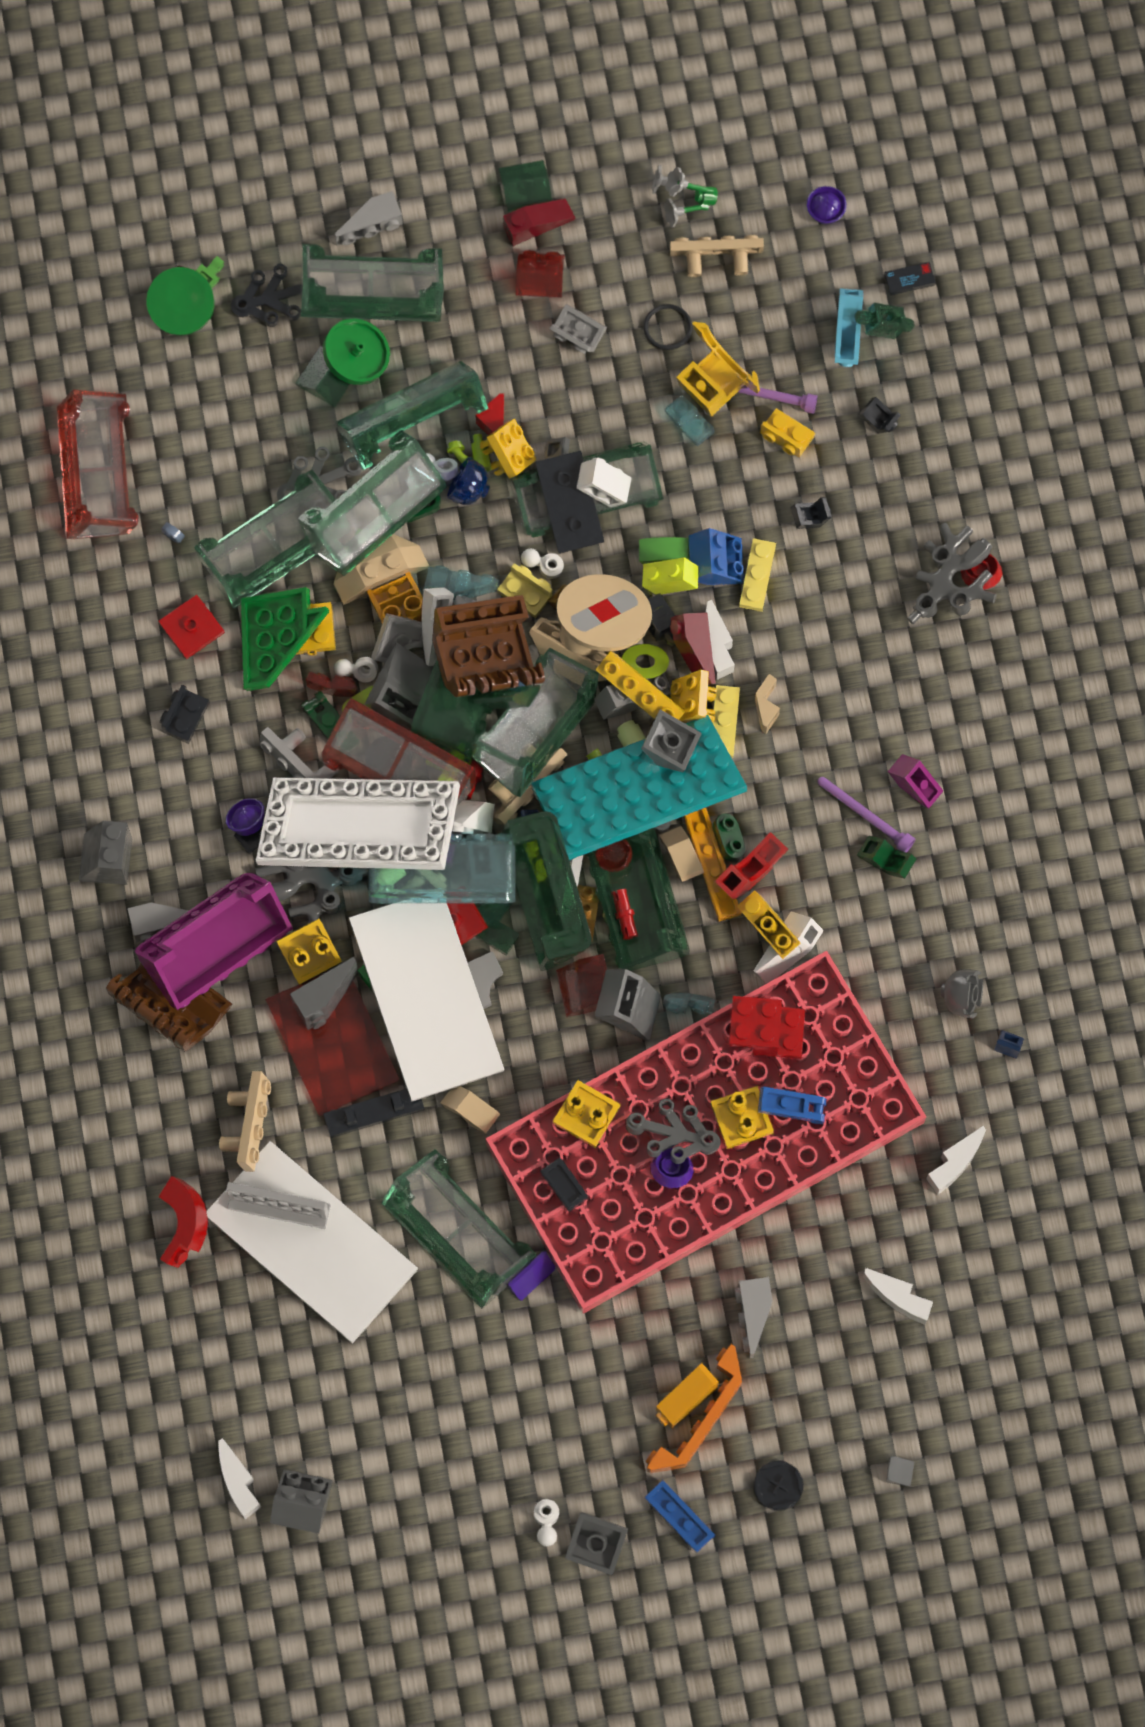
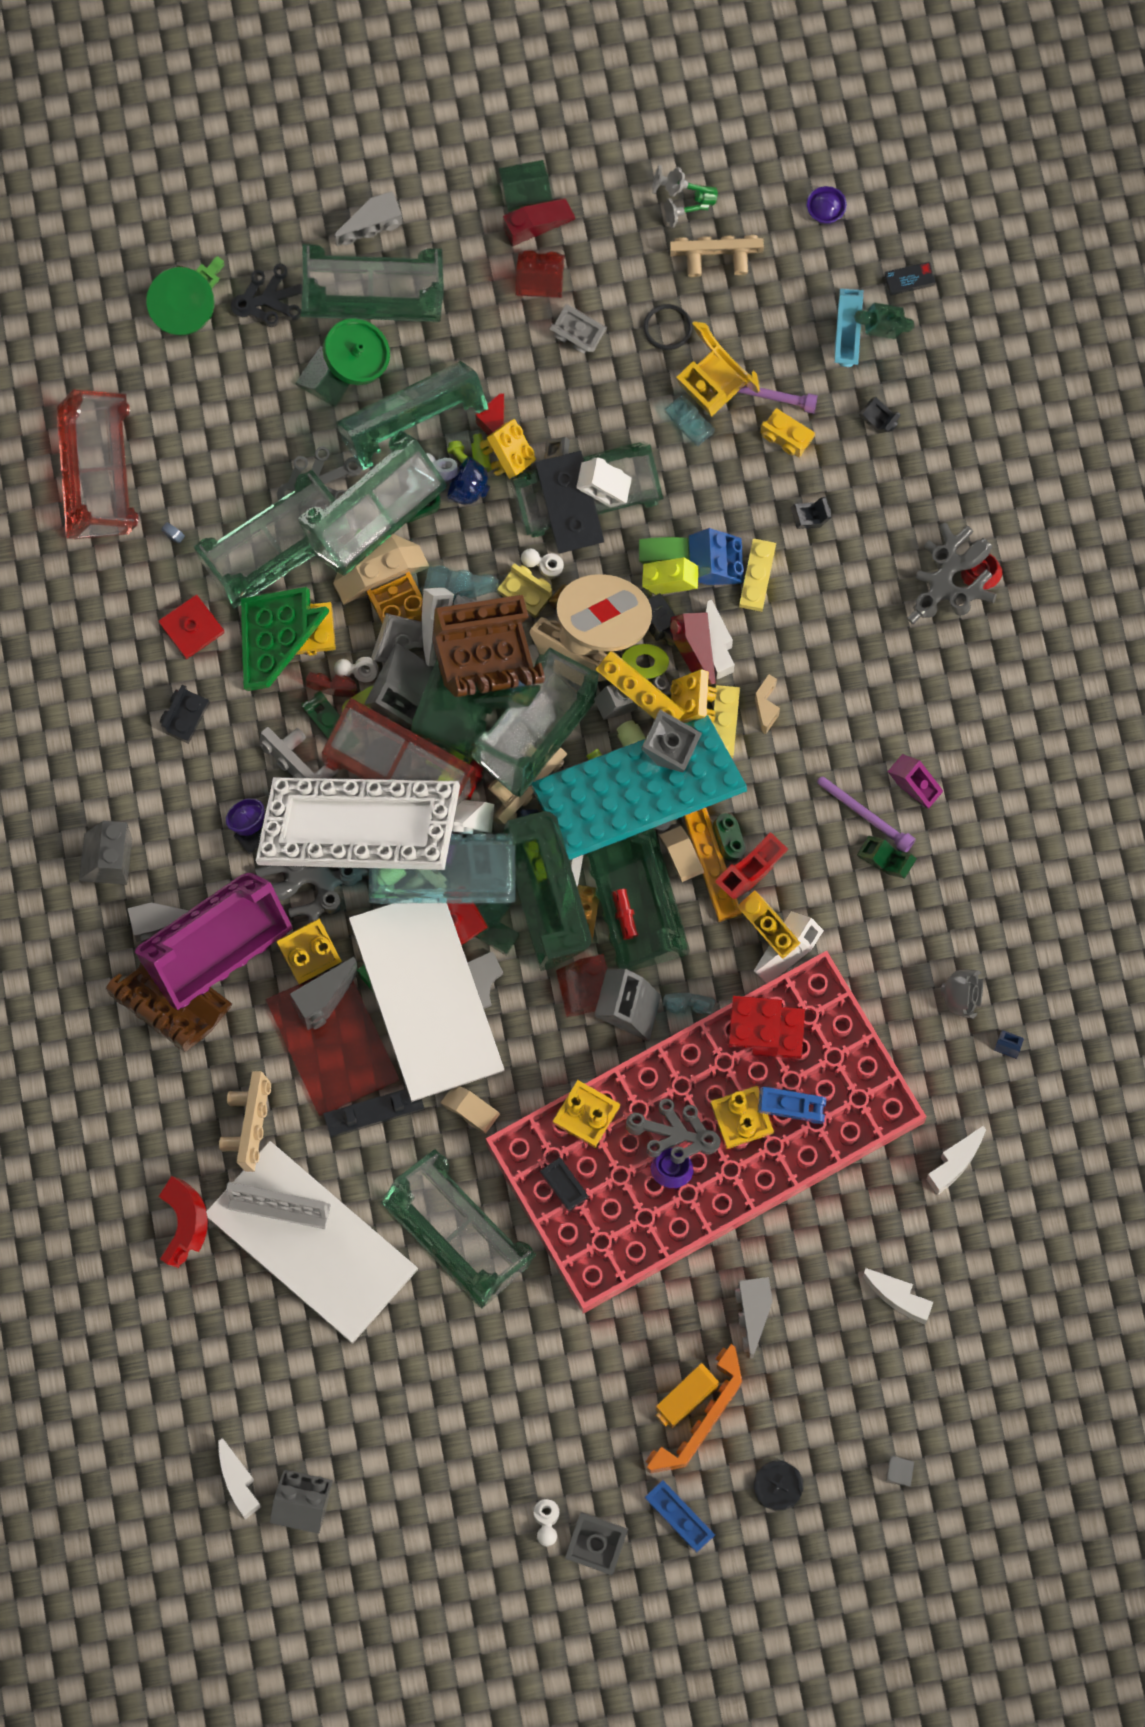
dark purple slope [508,1251,556,1301] -> none
clear red hair [595,839,632,872] -> none

